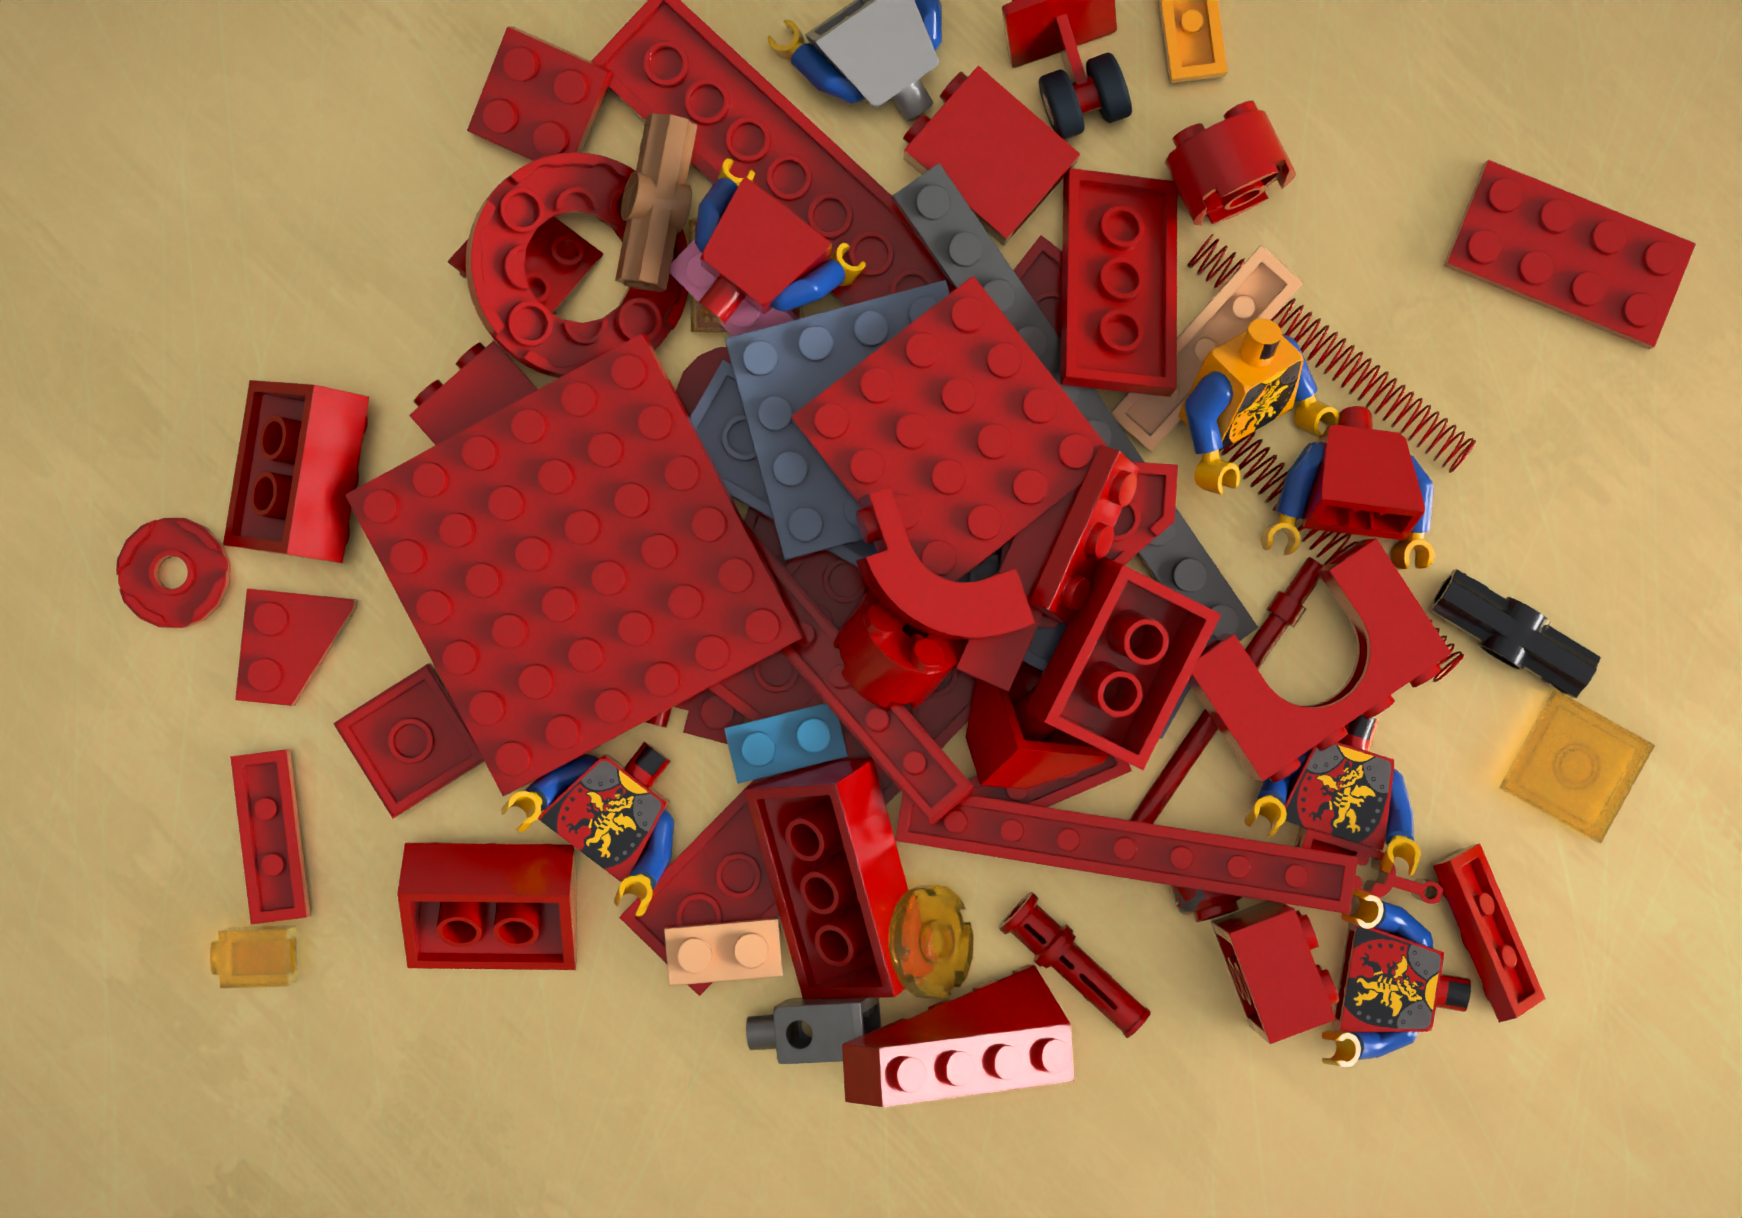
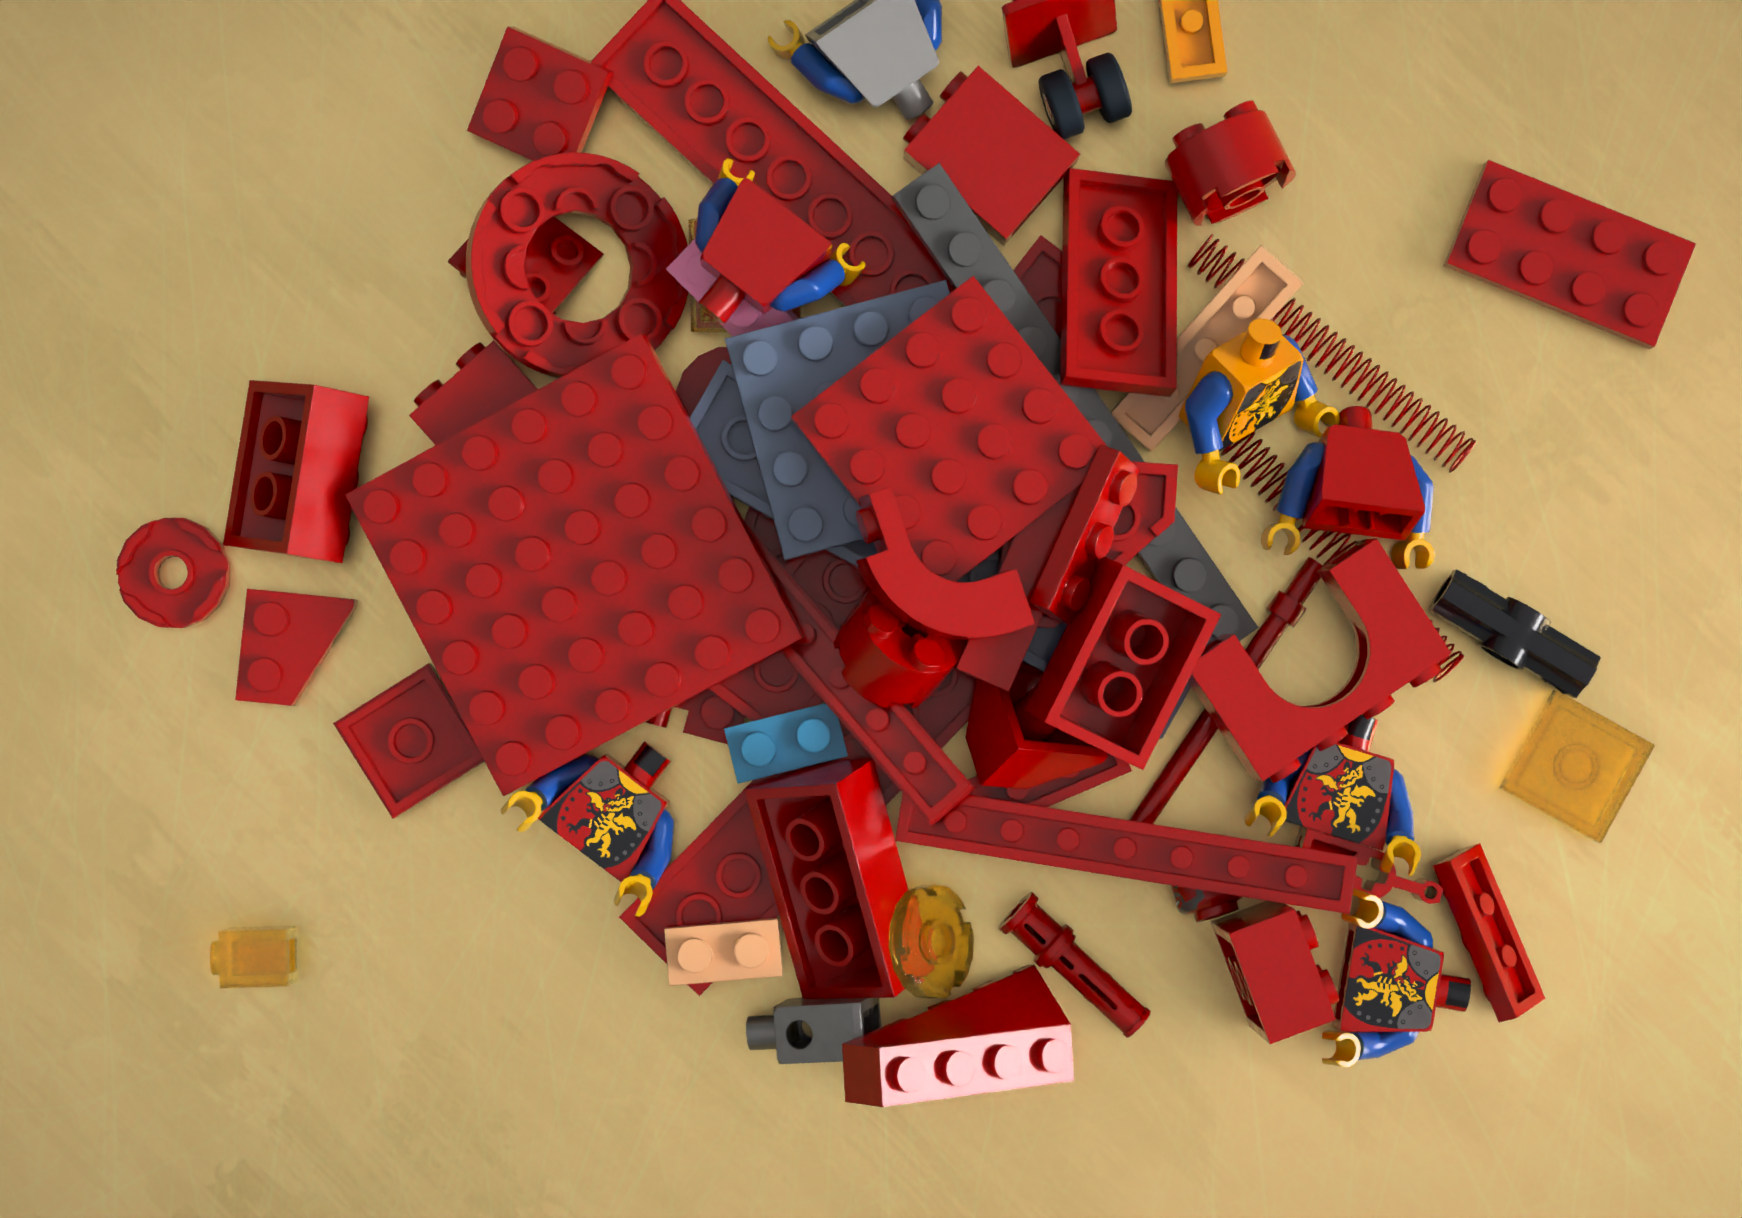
red plate [230,749,311,925] -> none
red slope [397,842,577,970] -> none
medium nougat piece [615,113,697,292] -> none

